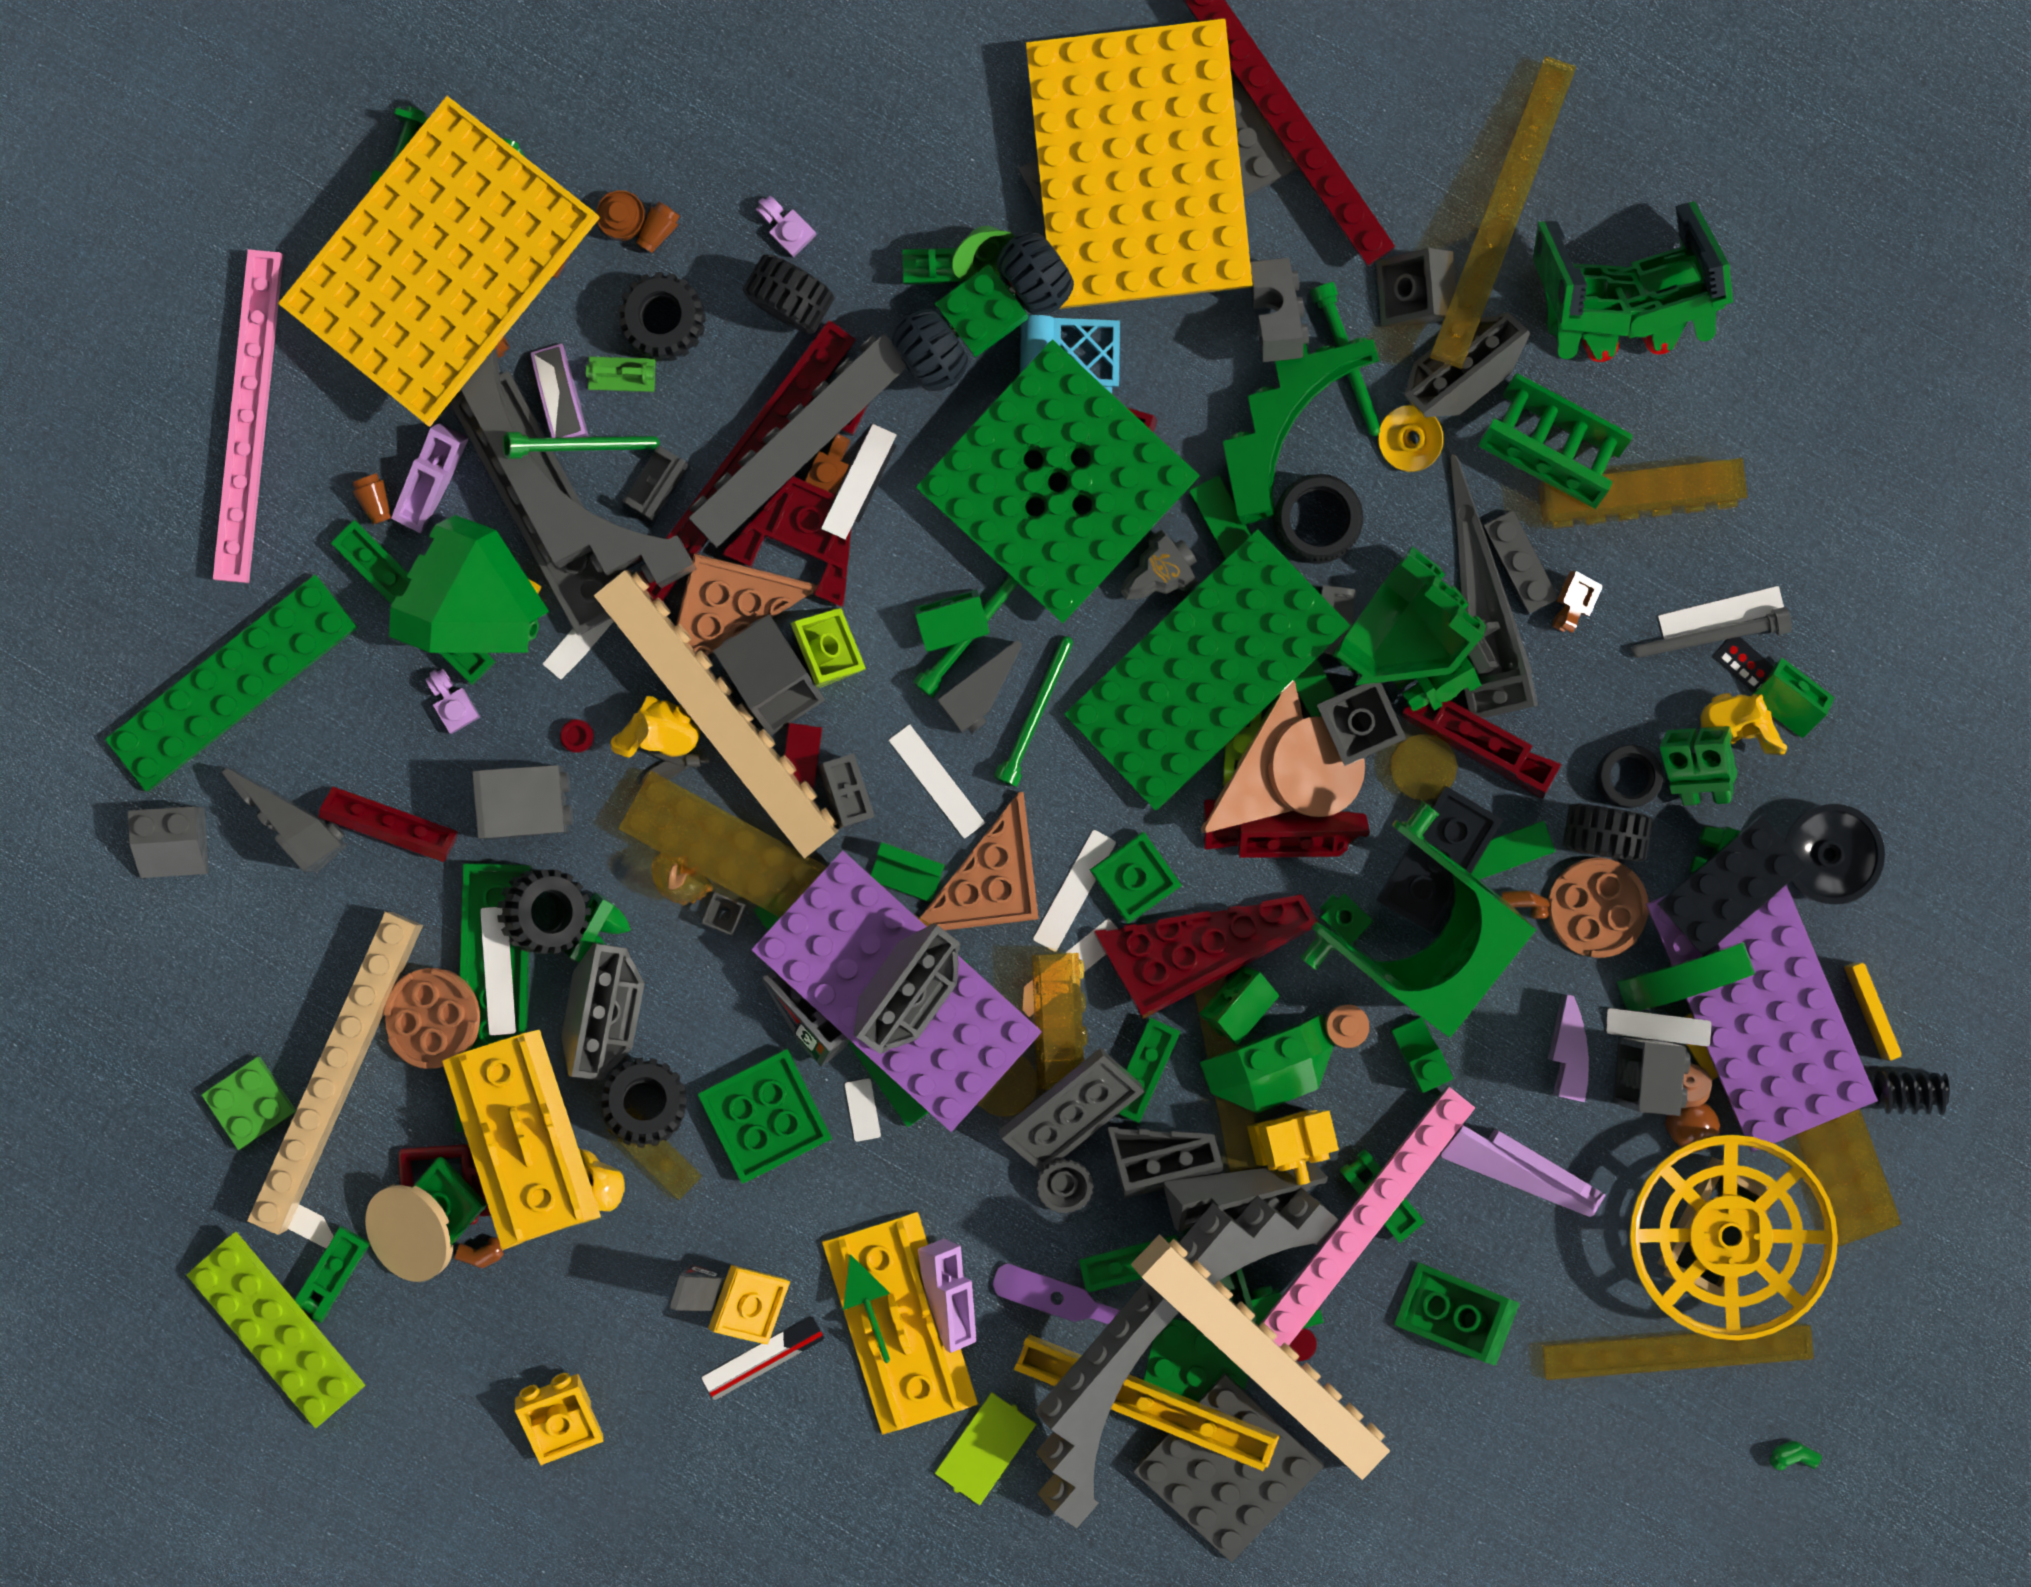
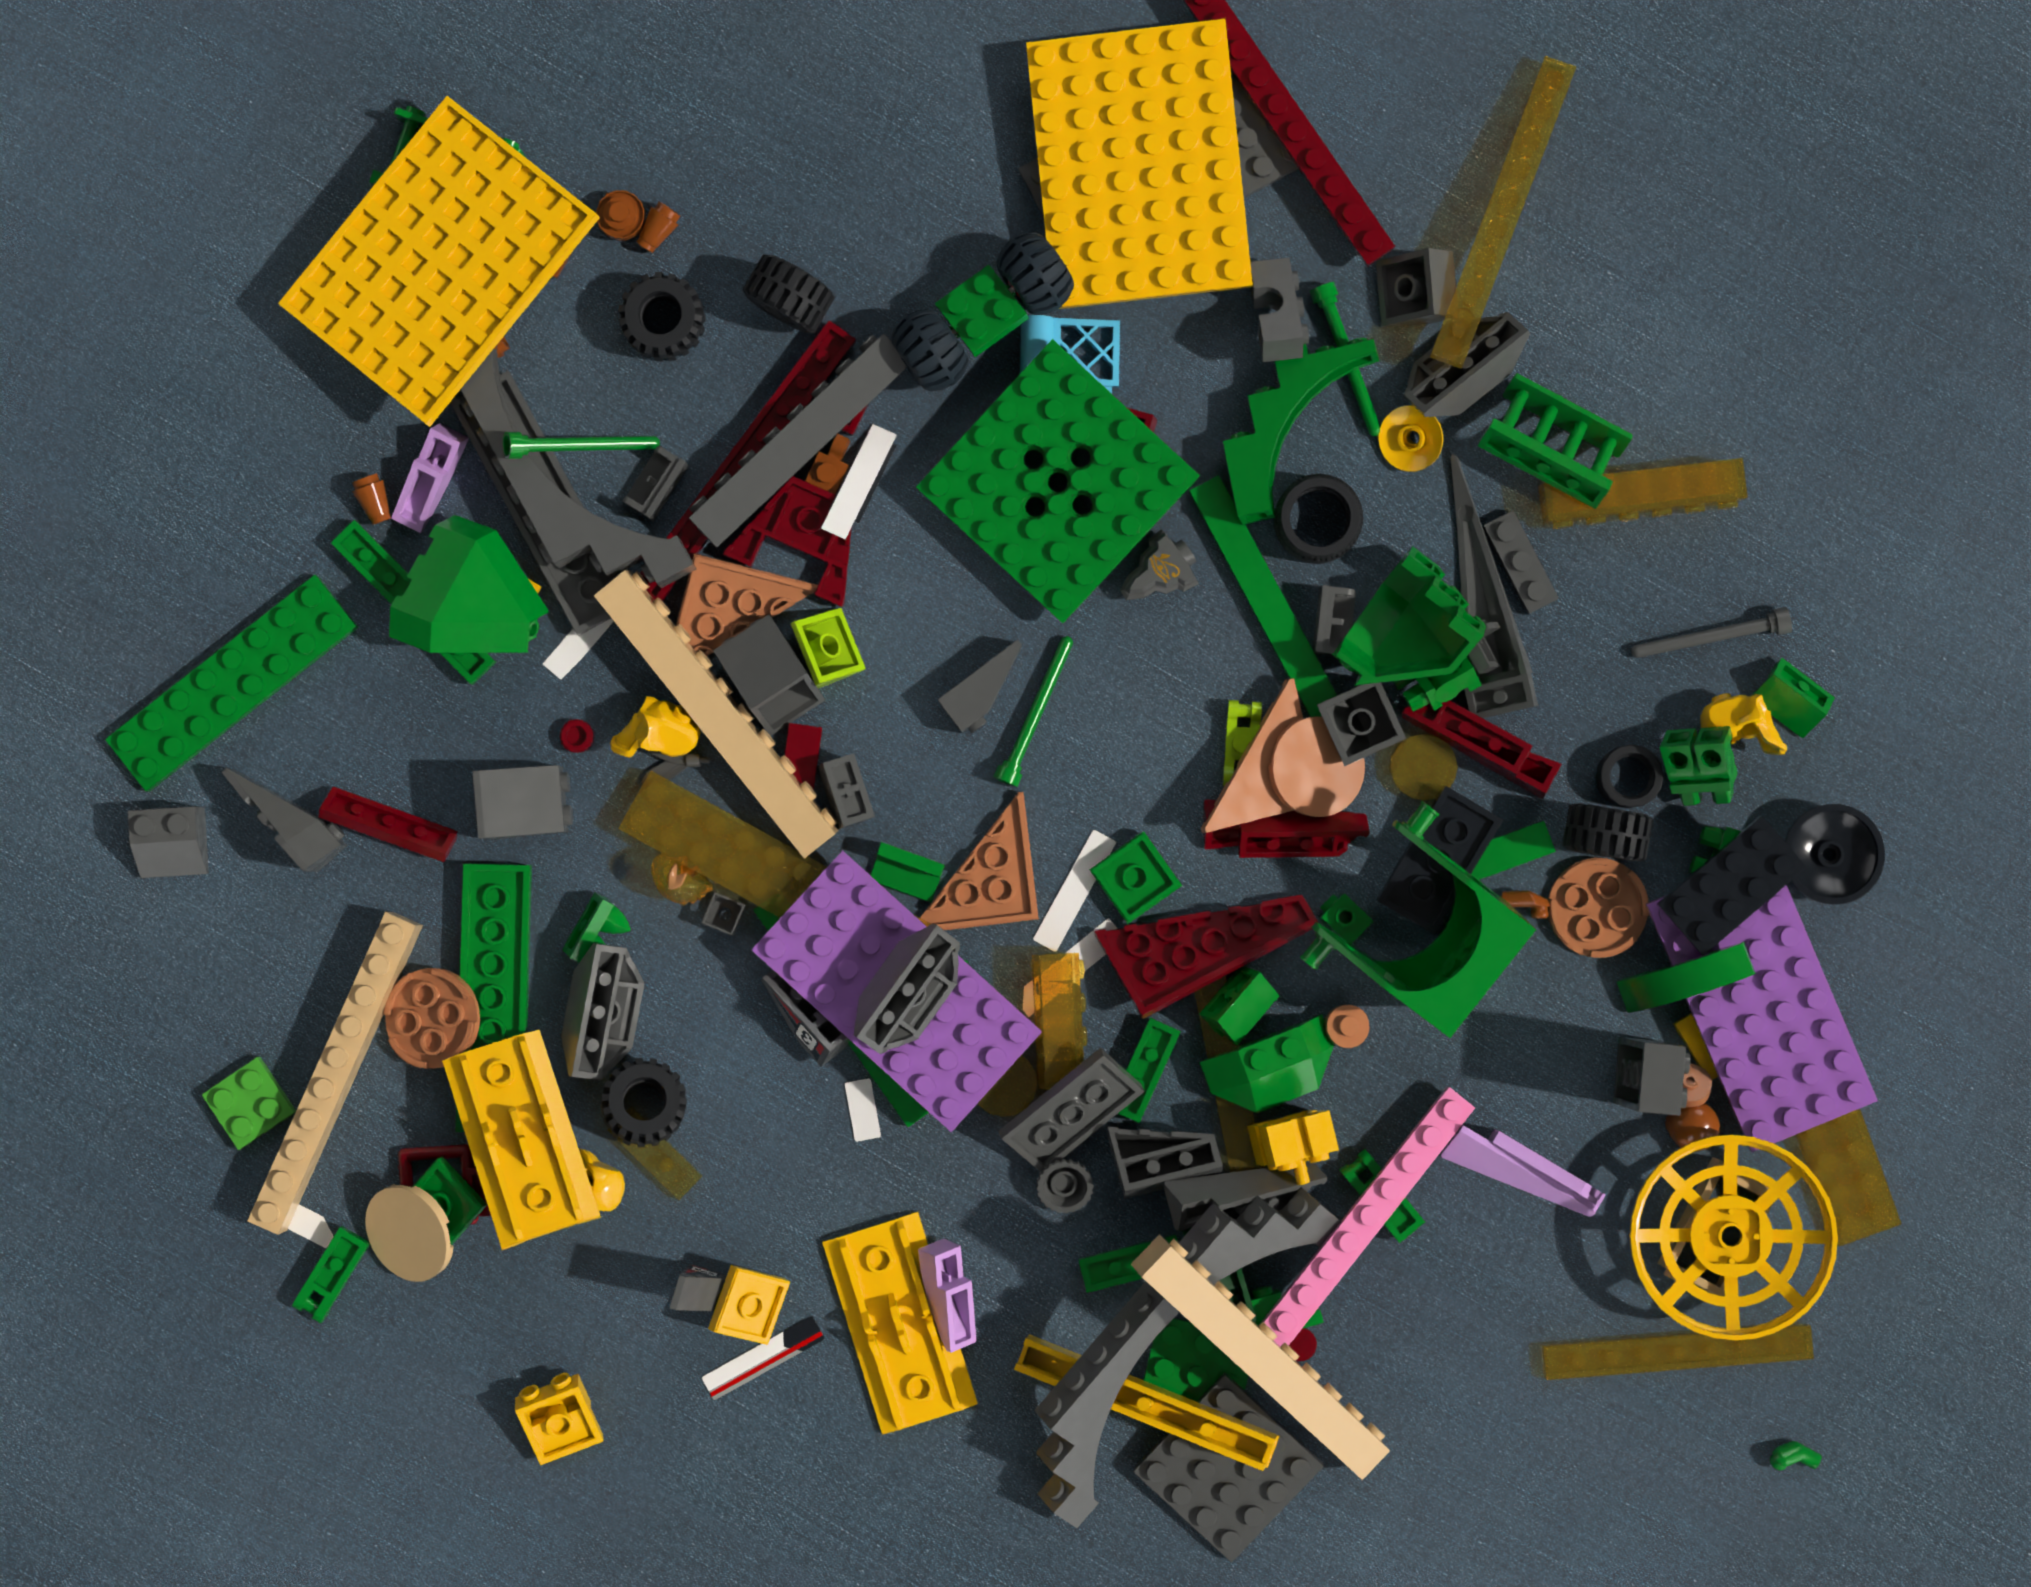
lime plate [186,1232,366,1429] -> none
bright pink plate [213,249,284,584] -> none
lavender plate [425,669,480,734] -> none
dark orange arm [455,1237,504,1268] -> none
white sticker [481,907,516,1035] -> none
black tyre [497,870,591,954] -> none
slope [531,343,589,438] -> none
bright green hinge [586,357,656,392] -> none
green plate [697,1049,833,1184] -> none
lavender plate [755,195,817,258] -> none
green piece [843,1254,890,1363] -> none
white sticker [889,724,985,839] -> none
green hips [902,248,963,285] -> none
green piece [912,575,1019,699] -> none
green panel [914,589,990,652] -> none
lime piece [935,1392,1037,1505] -> none
bright green piece [952,225,1016,280] -> none
medium lavender piece [993,1263,1120,1324] -> none
green plate [1064,529,1351,811] -> none
green arch [1390,1016,1454,1093] -> none
green slope [1394,1262,1520,1366] -> none
green container [1533,201,1733,362] -> none
lavender slope [1547,994,1589,1102] -> none
plate [1552,571,1602,633] -> none
white sticker [1606,1008,1711,1046] -> none
white sticker [1658,586,1784,639] -> none
black sticker [1713,637,1773,693] -> none
yellow tile [1844,962,1902,1061] -> none
black piece [1874,1071,1950,1115] -> none

